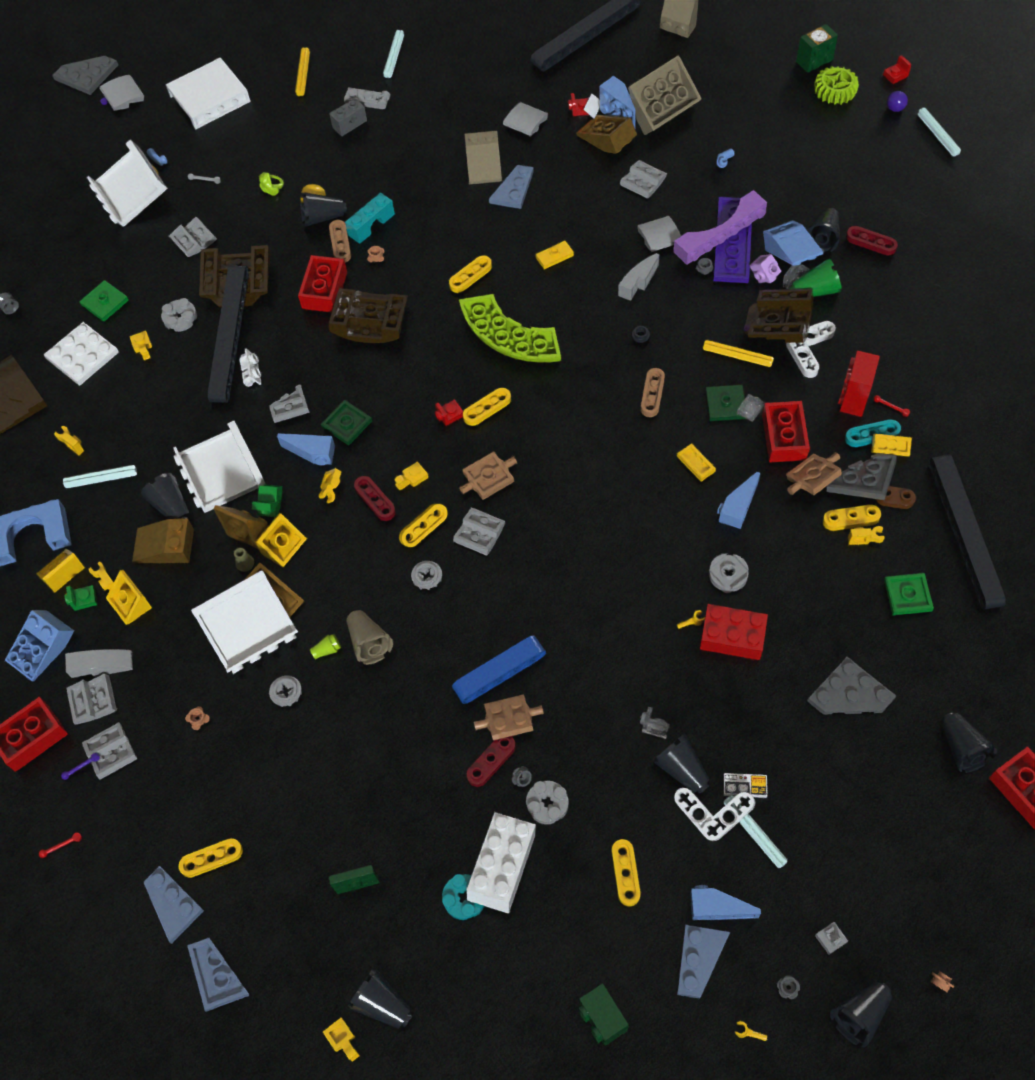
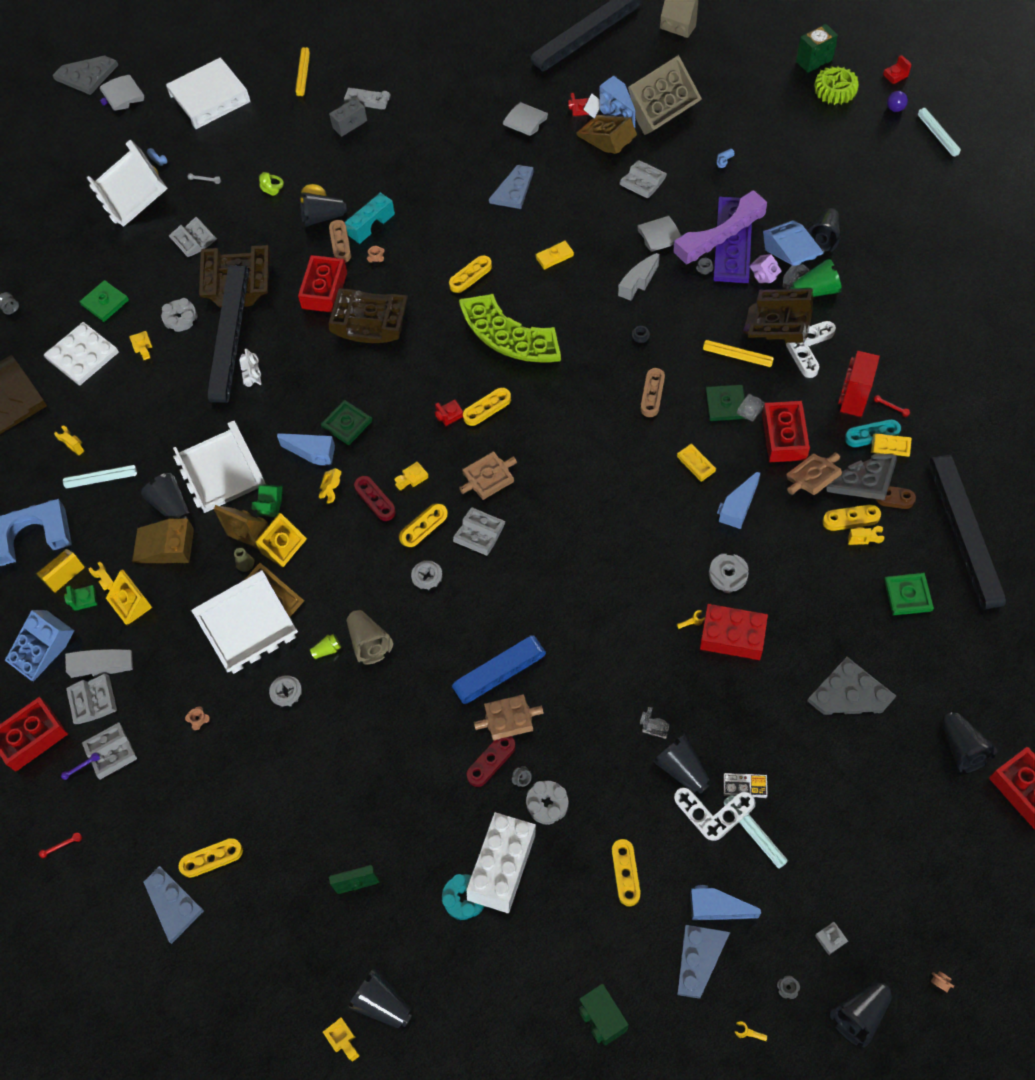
sand blue wing [187,938,249,1012] -> none
light grey wing [269,385,309,423] -> none
light aqua axle [383,30,404,78] -> none
dark tan slope [465,131,502,184] -> none
dark red plate [846,226,898,255] -> none

